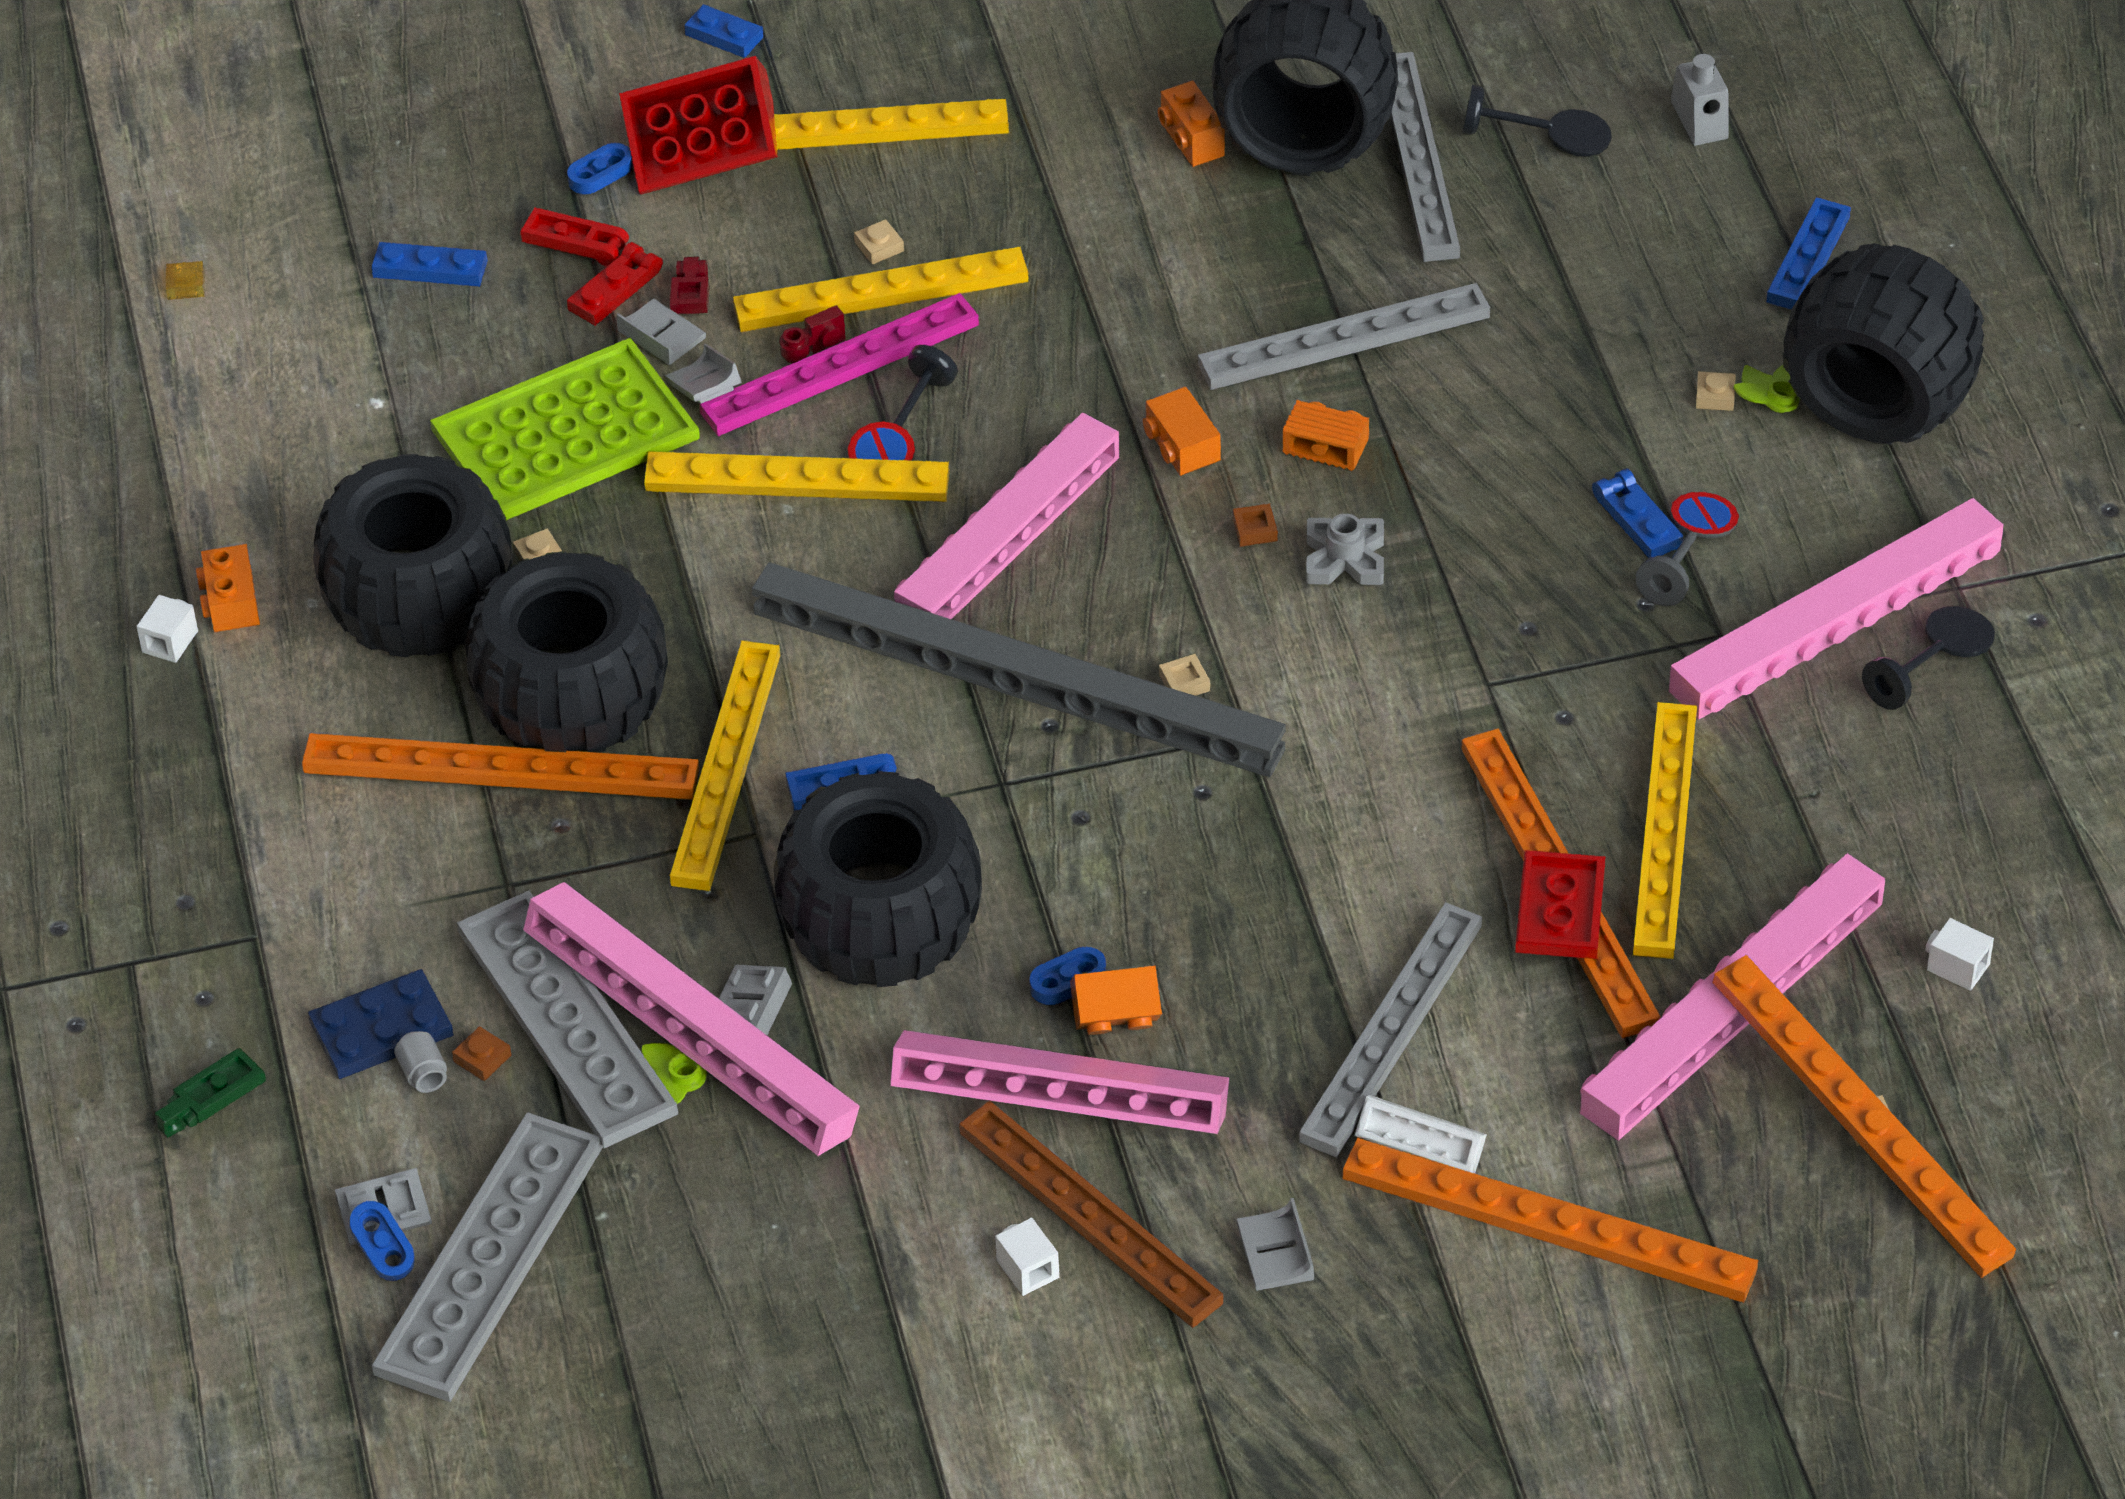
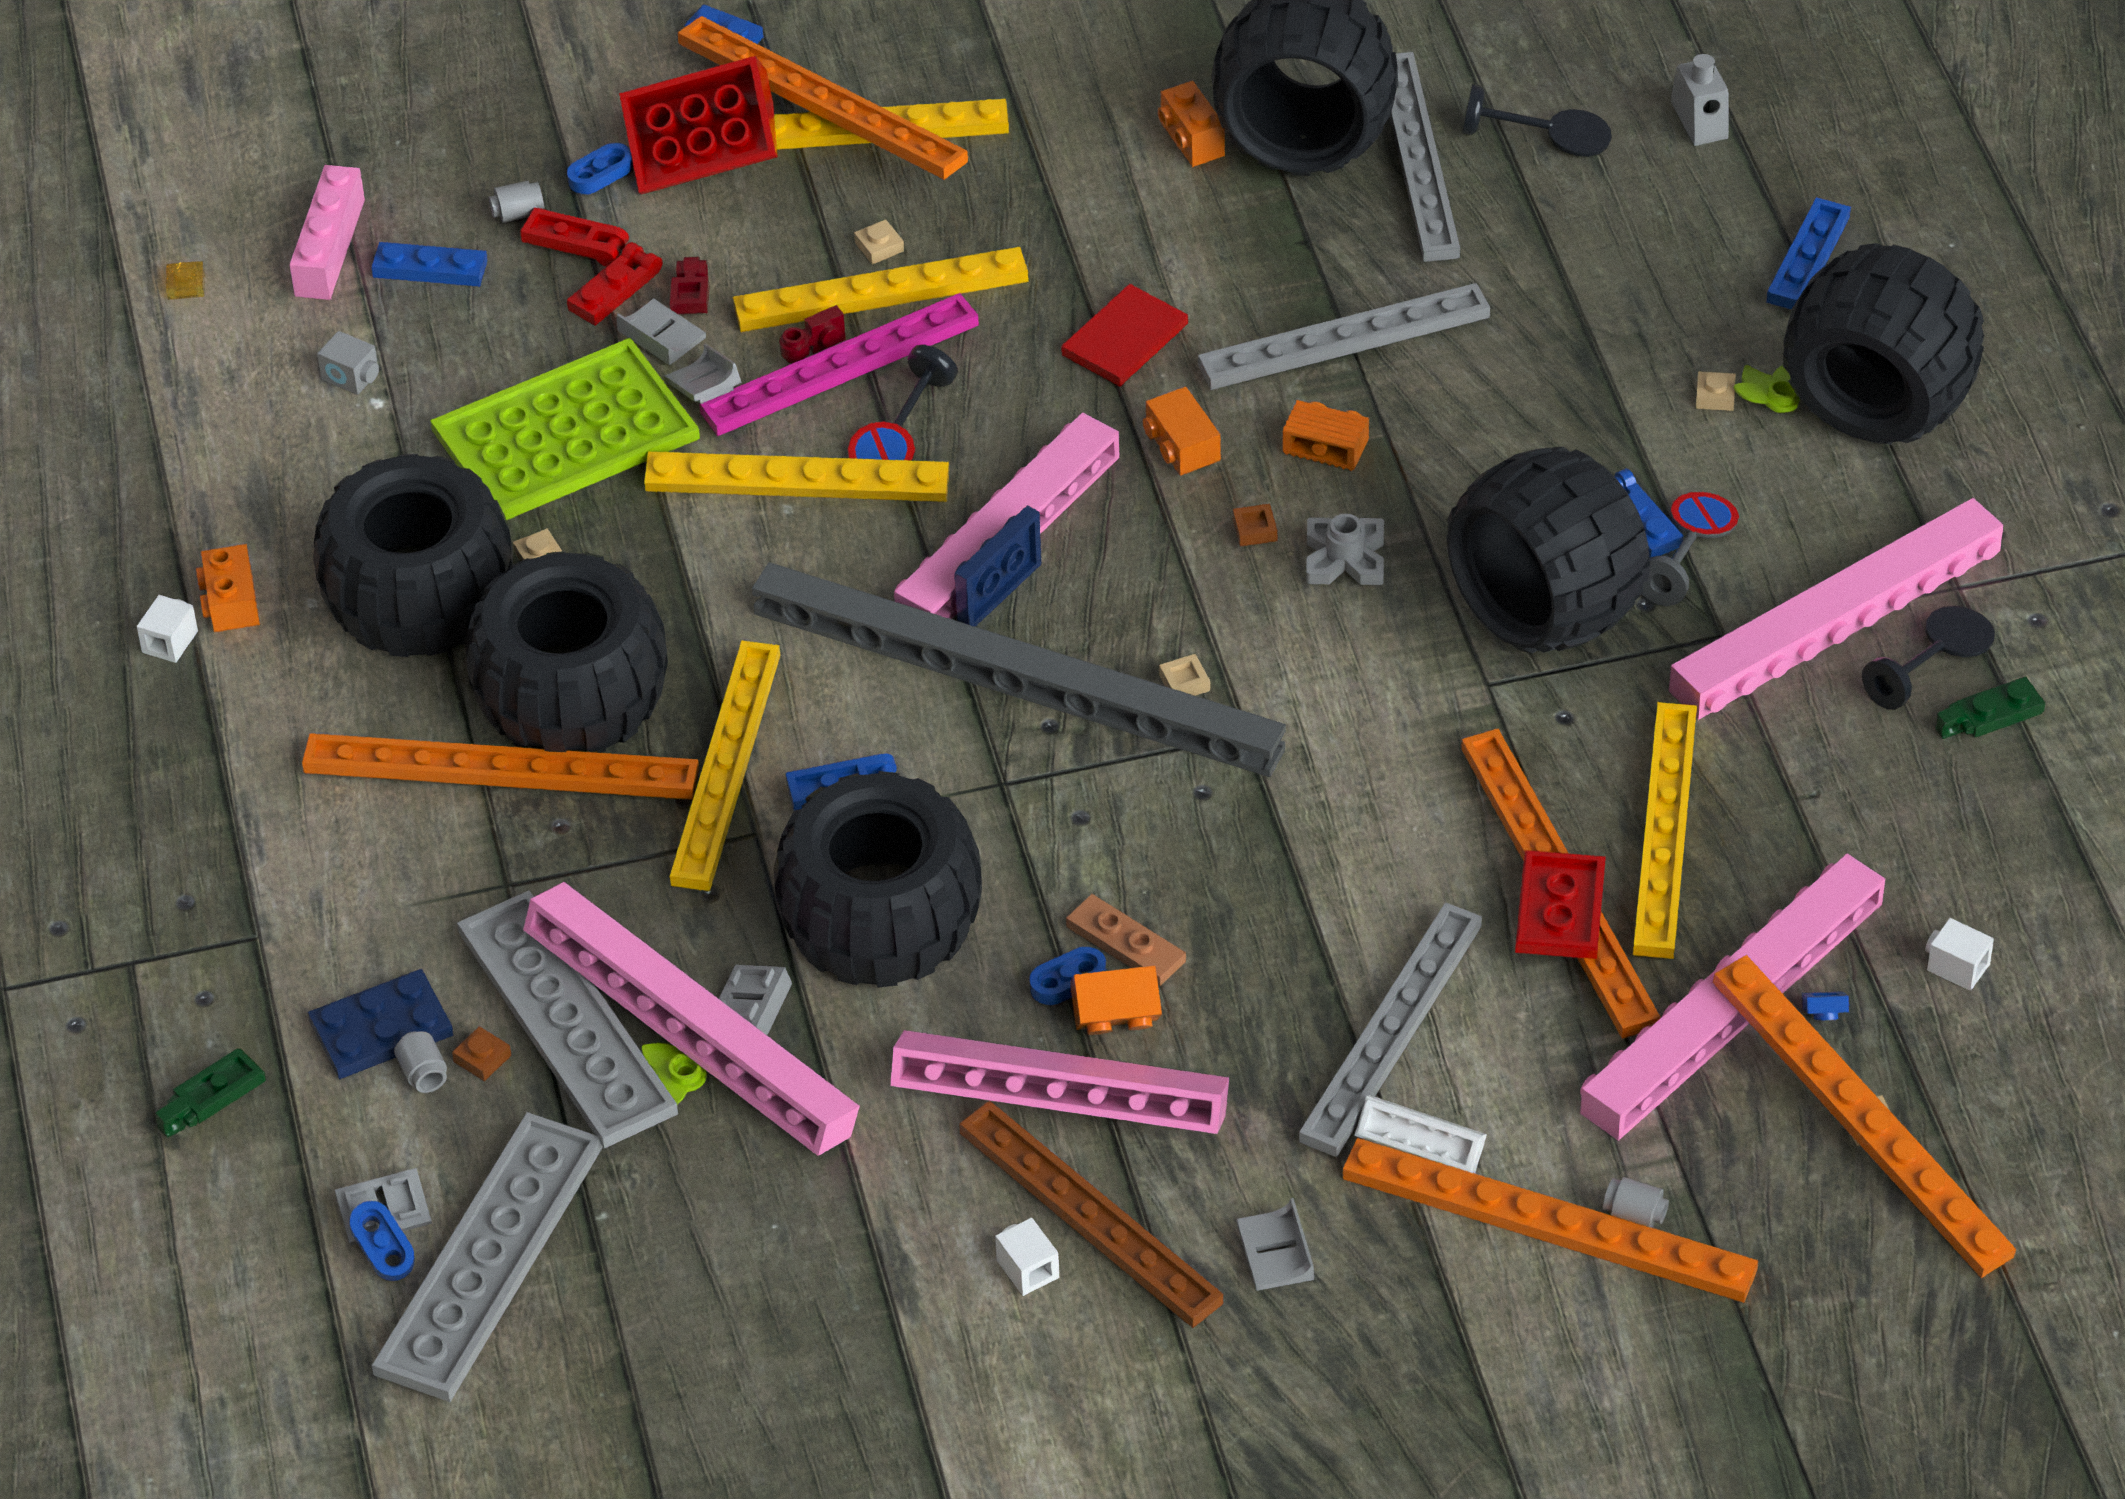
none -> bright pink brick [289,165,365,300]
none -> light grey brick [317,331,379,395]
none -> light grey brick [489,180,544,223]
none -> orange plate [678,16,968,180]
none -> dark blue plate [954,505,1042,627]
none -> red tile [1061,284,1188,387]
none -> nougat plate [1066,894,1186,986]
none -> black tyre [1446,446,1650,654]
none -> light grey brick [1603,1177,1669,1228]
none -> blue plate [1802,991,1849,1020]
none -> dark green hinge [1935,676,2045,739]

